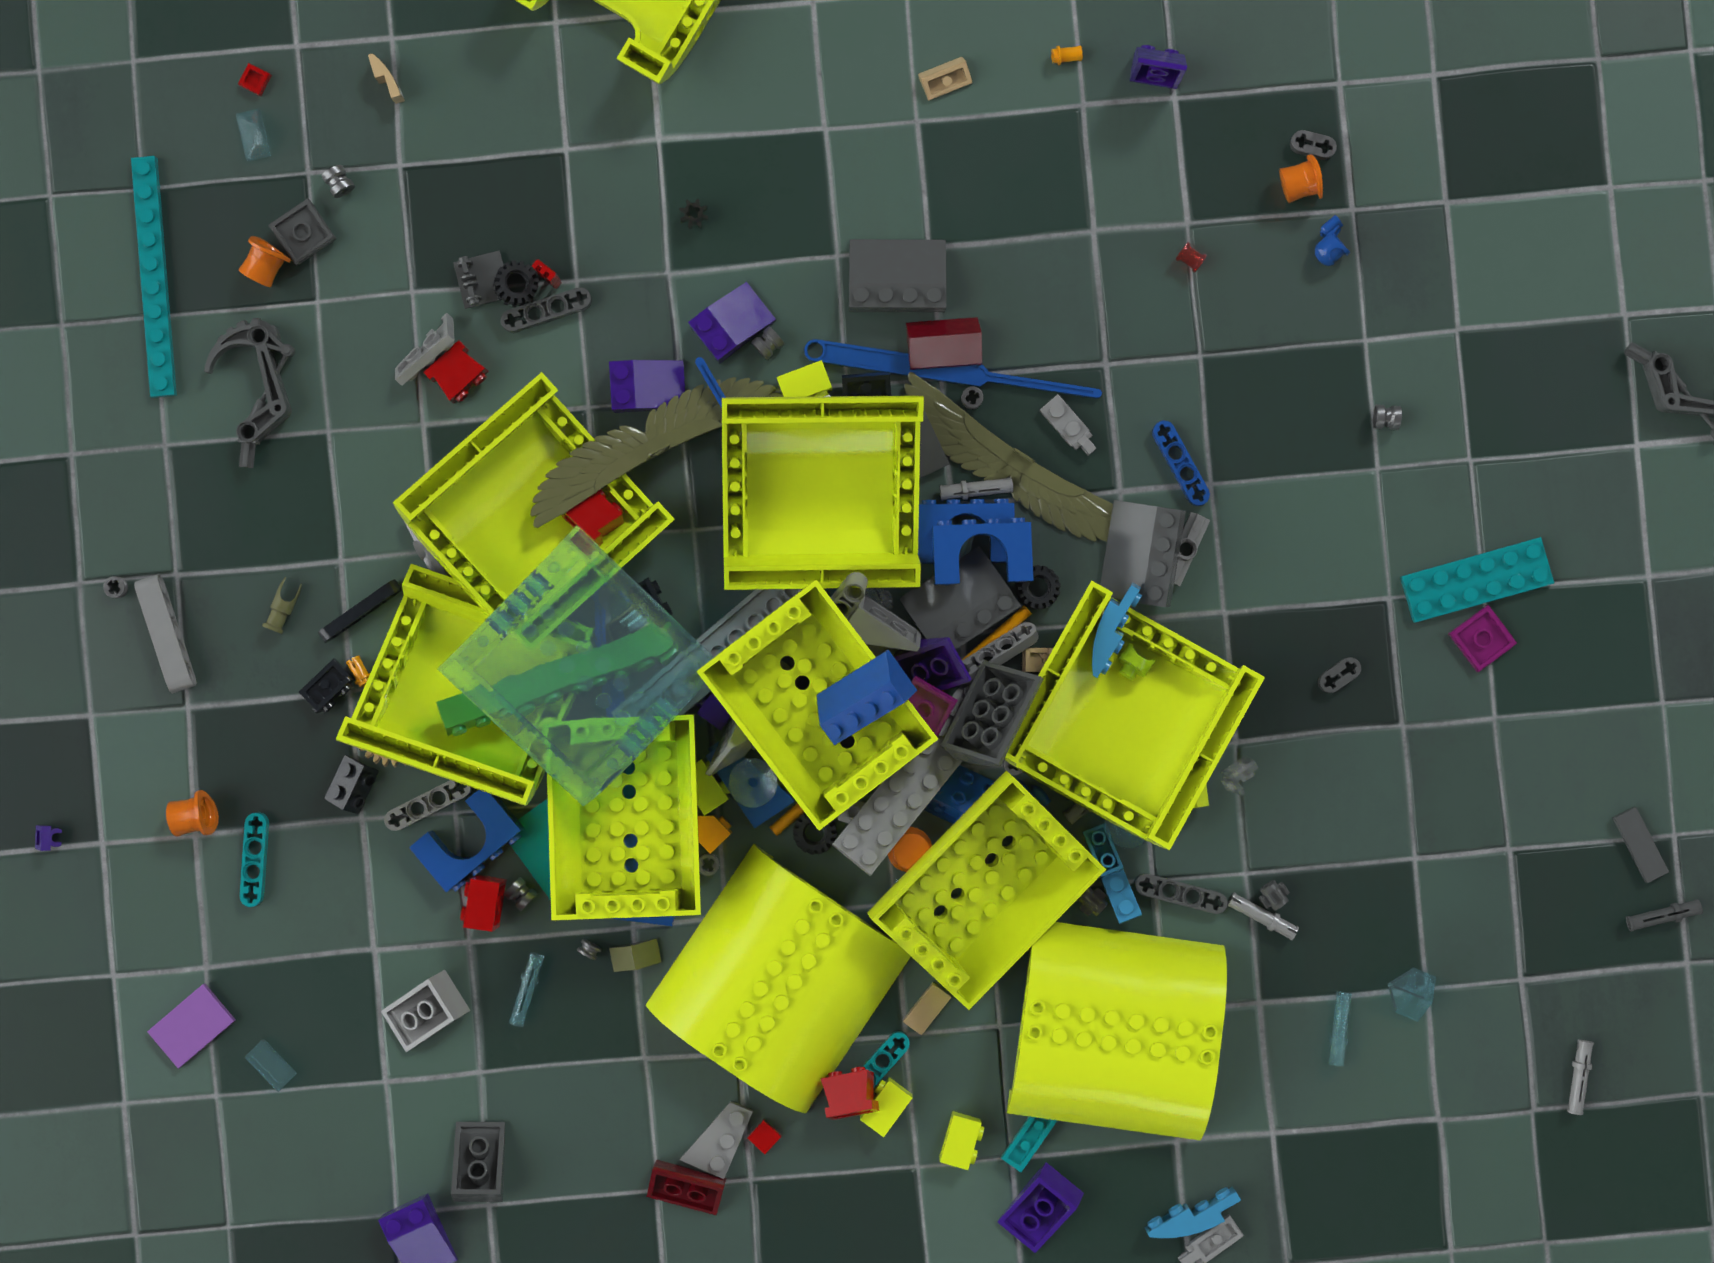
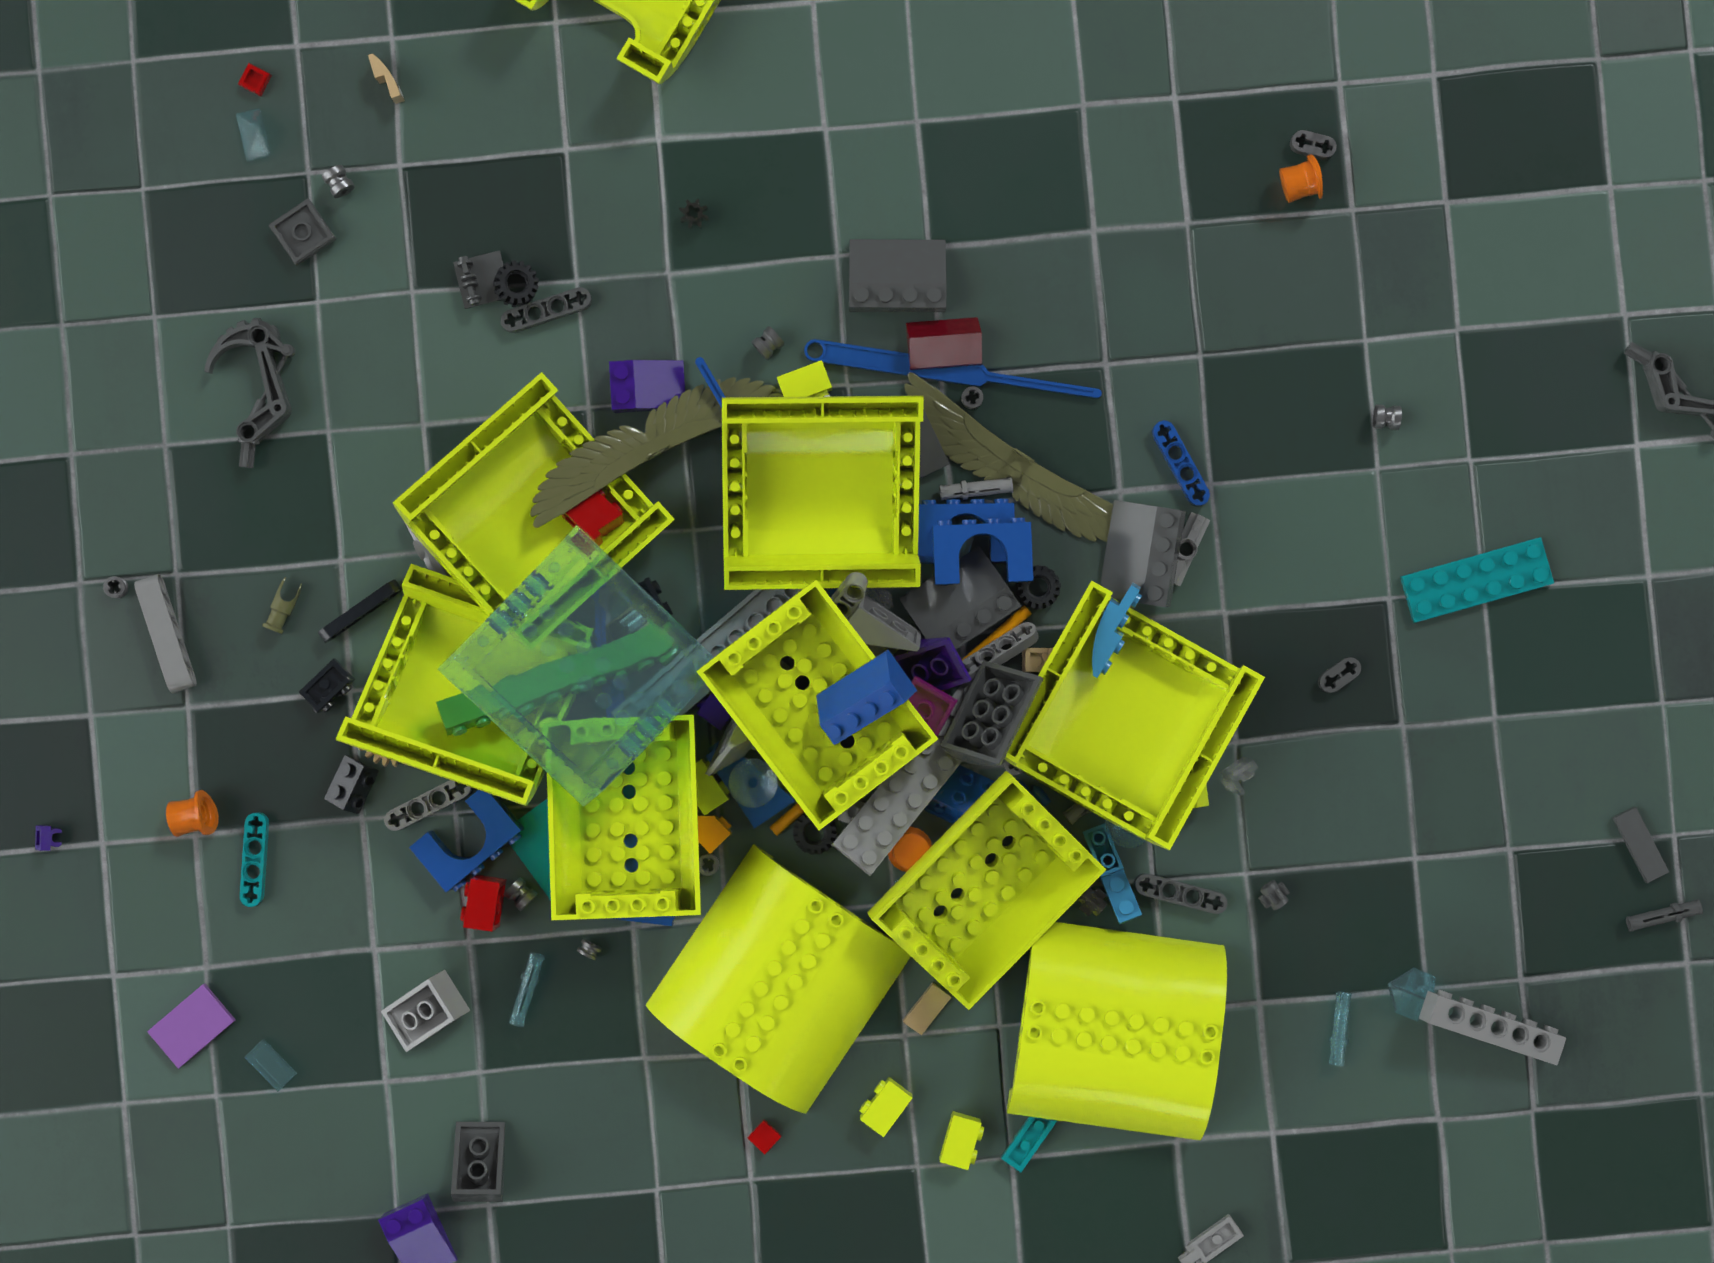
teal plate [131,156,177,398] -> none
orange piece [238,236,291,287] -> none
light orange pin [346,656,370,688] -> none
light grey wing [395,313,455,386] -> none
red hips [423,340,489,404] -> none
red tile [532,259,562,289] -> none
olive slope [609,938,662,972] -> none
dark red slope [646,1160,726,1216] -> none
light grey wing [680,1101,753,1179] -> none
dark purple slope [688,282,776,364] -> none
red hips [821,1067,880,1120] -> none
black bracket [842,372,891,396] -> none
teal beam [862,1031,910,1087] -> none
tan slope [918,57,973,101] -> none
dark purple slope [997,1162,1084,1253] -> none
light grey hinge [1039,394,1096,455] -> none
light orange pin [1051,45,1083,65] -> none
lime piece [1118,643,1155,680] -> none
dark purple slope [1129,45,1187,89] -> none
dark azure slope [1144,1187,1241,1238] -> none
clear red bush [1176,242,1207,273] -> none
light grey pin [1227,892,1299,940] -> none
blue piece [1314,215,1350,266] -> none
magenta tile [1448,605,1517,672] -> none
light grey pin [1567,1039,1594,1115] -> none
none -> light grey brick [1419,989,1566,1065]

